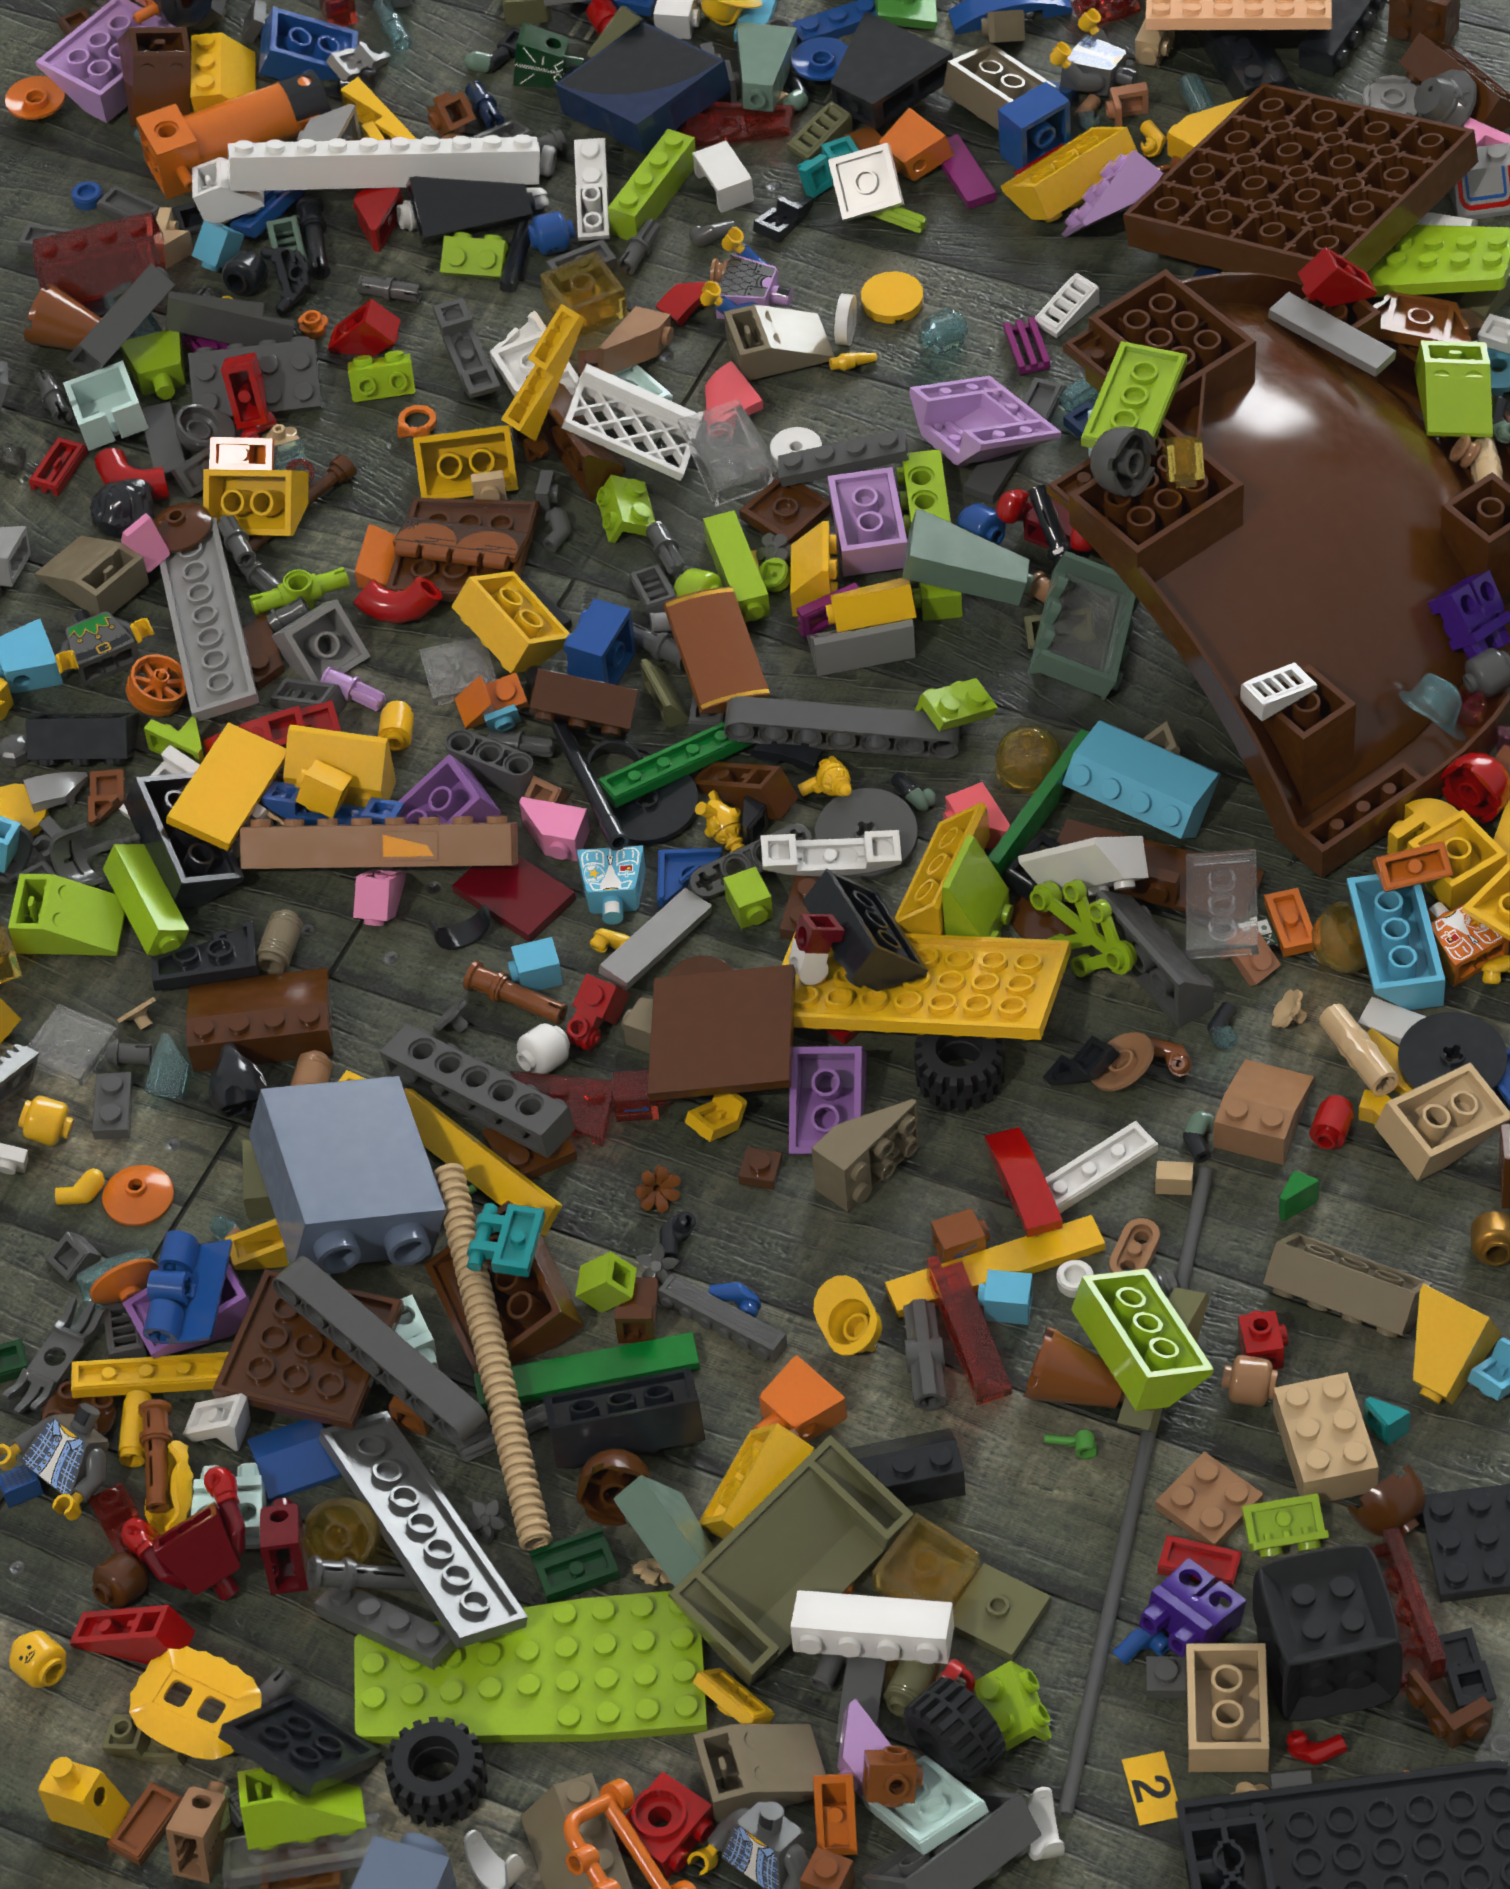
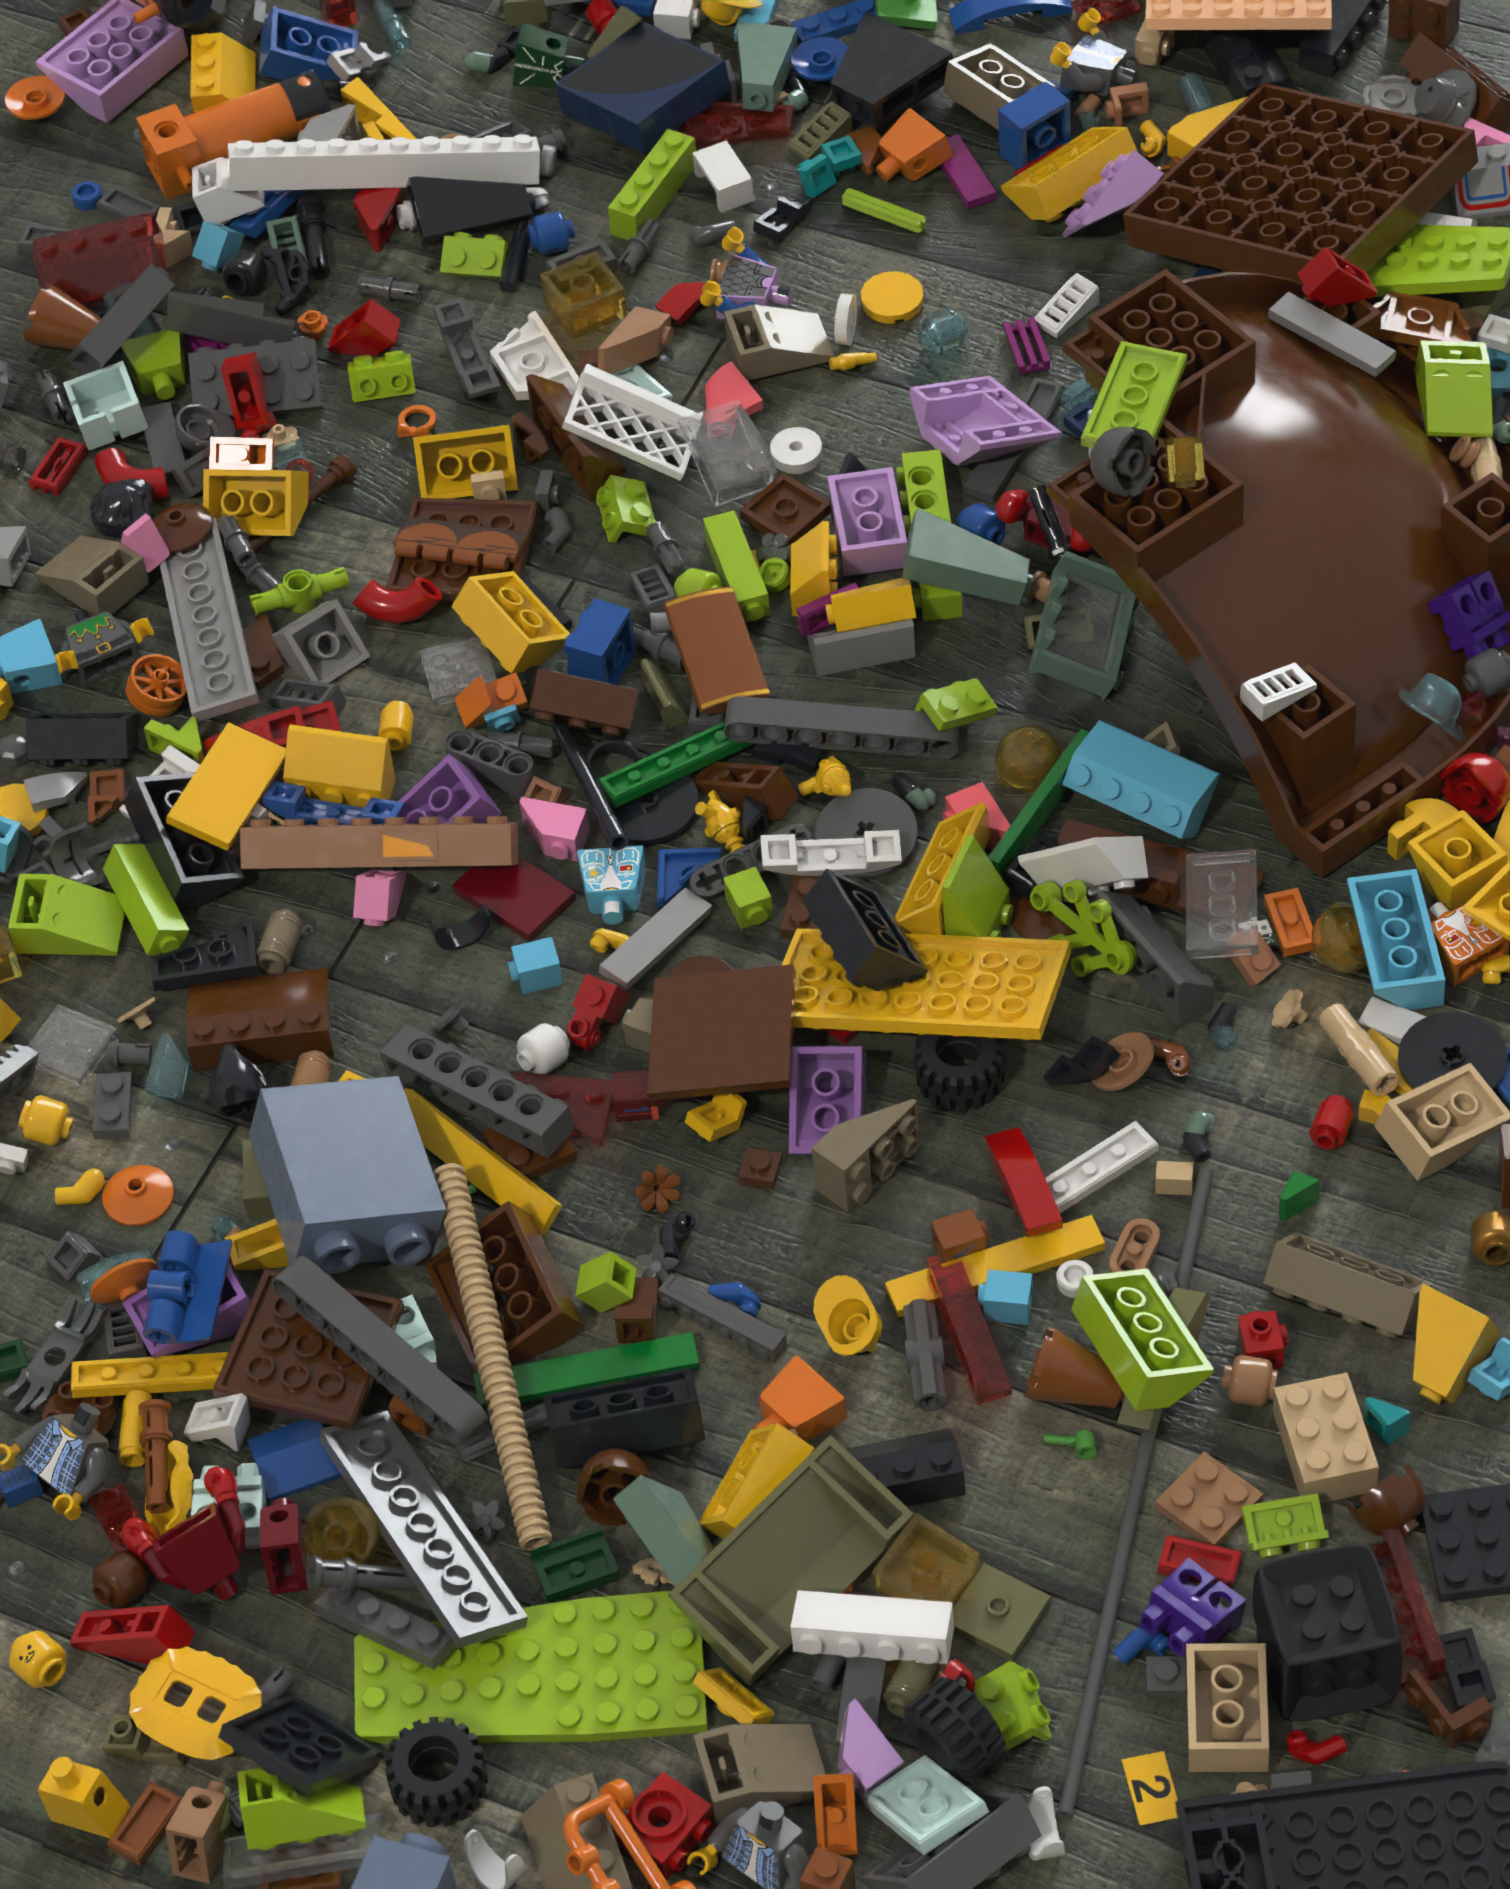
reddish brown slope [118,27,191,127] -> none
dark grey pin [267,596,310,632] -> none
yellow brick [295,759,353,818] -> none
lavender axle [320,666,386,711] -> none
orange slope [355,524,396,588] -> none
dark orange brick [427,91,476,136] -> none
dark orange pin [463,960,568,1025] -> none
dark blue pin [465,81,505,130] -> none
teal plate [467,1203,545,1277] -> none
yellow slope [501,304,585,441] -> none
white slope [574,138,610,241] -> none
dark grey plate [778,429,909,487] -> none
leg [789,914,845,985] -> none
white tile [828,143,904,221] -> none
dark orange brick [862,1746,923,1807] -> none
dark tan slope [981,10,1025,43] -> none
medium nougat slope [1214,1059,1315,1165] -> none
orange slope [1372,841,1453,892] -> none

